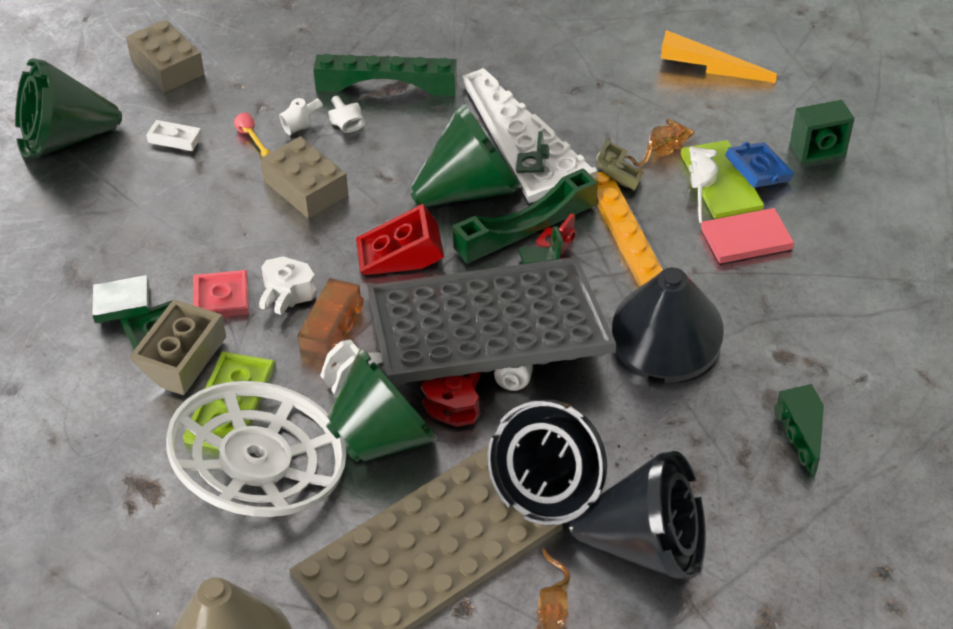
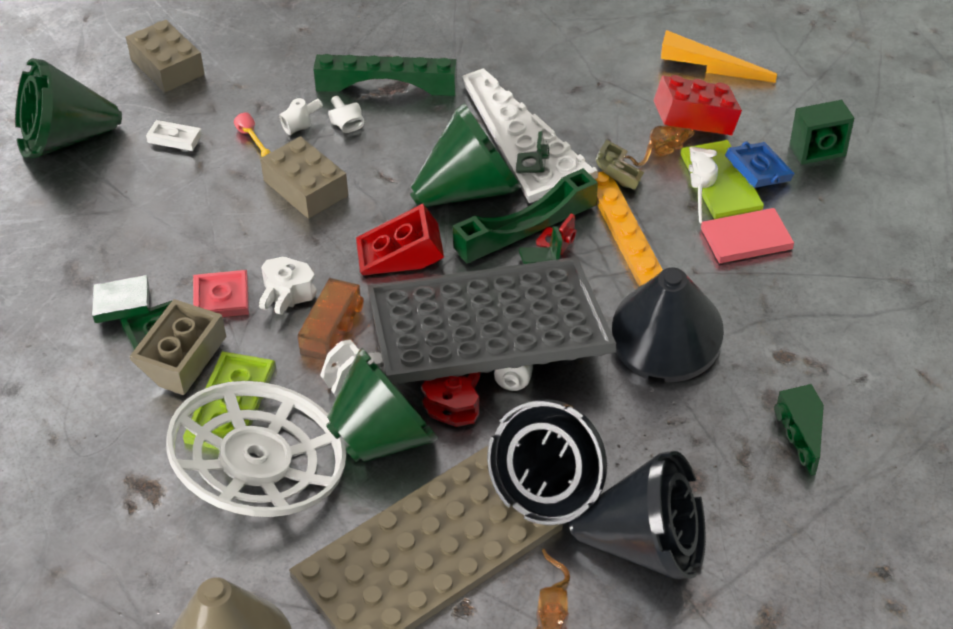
none -> red brick [653,75,742,136]

